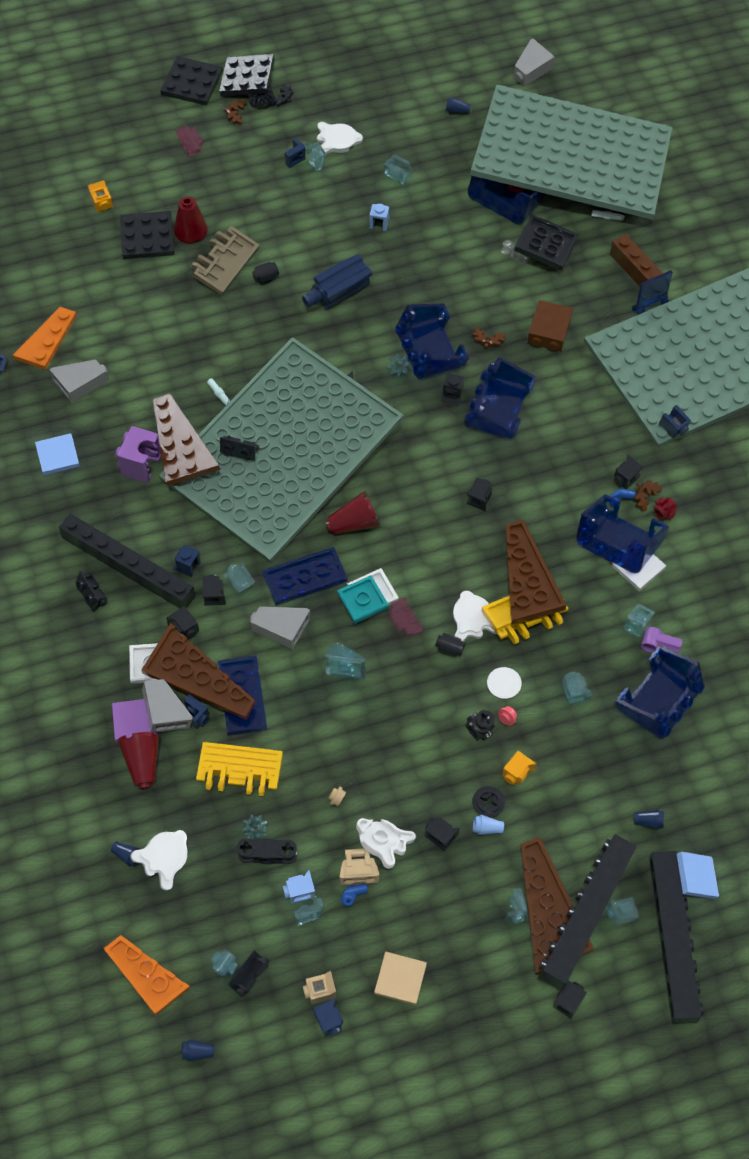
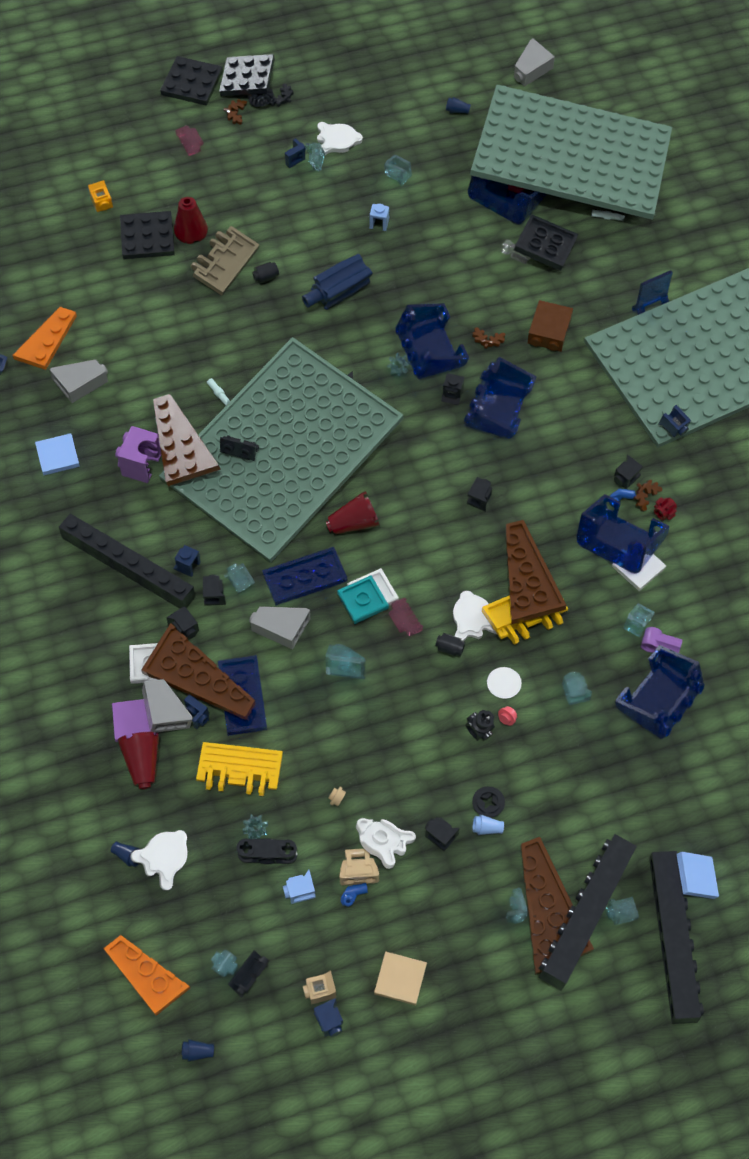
black hinge [75,571,107,612] -> none
clear light blue bracket [294,892,324,926] -> none
light orange window [502,751,536,786] -> none
black brick [553,980,587,1019] -> none
reddish brown brick [610,234,669,300] -> none
dark blue cone [634,809,664,830] -> none

